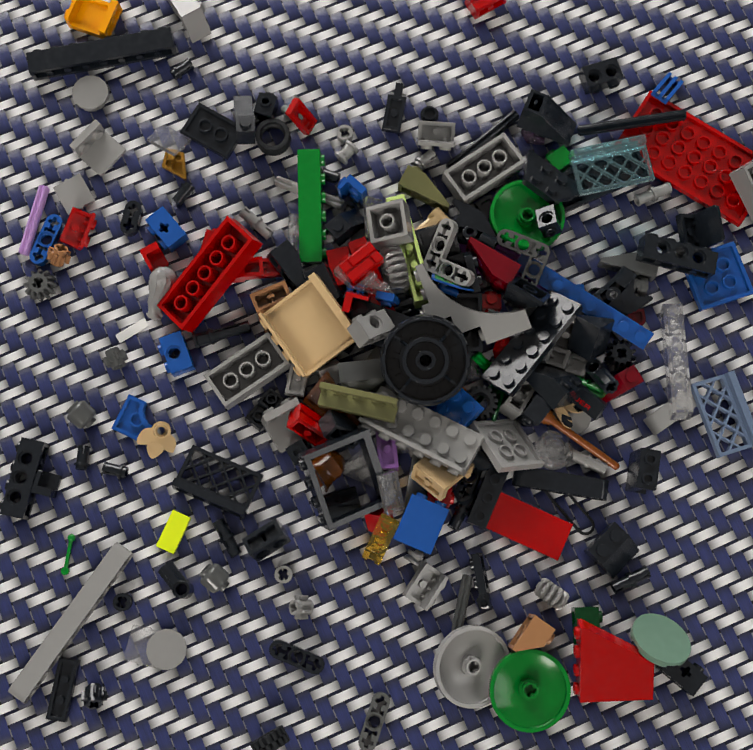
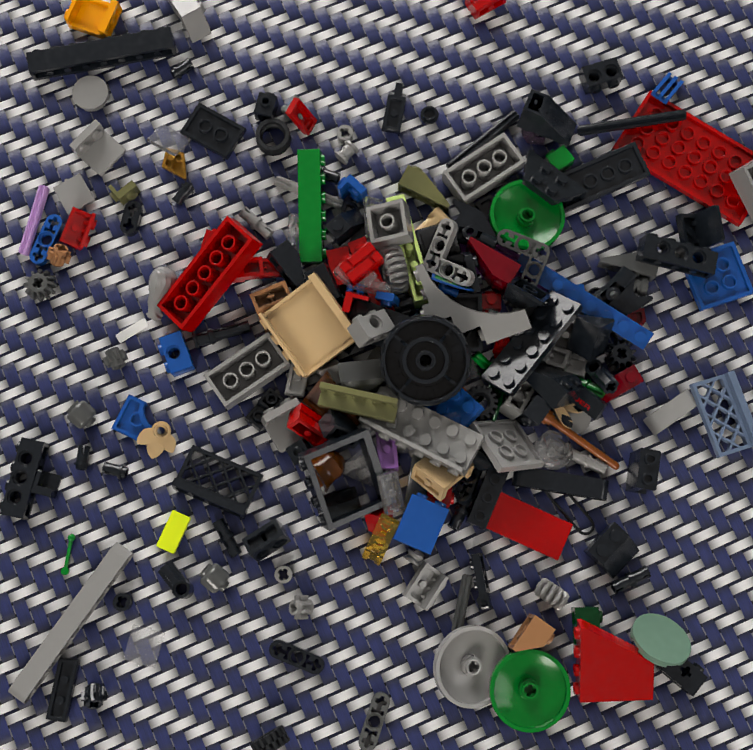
red panel [140,241,169,272] -> none
blue brick [145,206,189,253] -> none
light grey tile [146,628,187,670] -> none
black slope [233,96,255,144] -> none
light grey pin [413,149,437,170] -> none
light grey bracket [417,120,456,151] -> none
black brick [535,204,562,238] -> none
clear light blue fence [568,134,655,196] -> none
light grey pin [633,182,672,206] -> none
clear brick [660,303,694,420] -> none
none -> olive bracket [108,180,140,206]

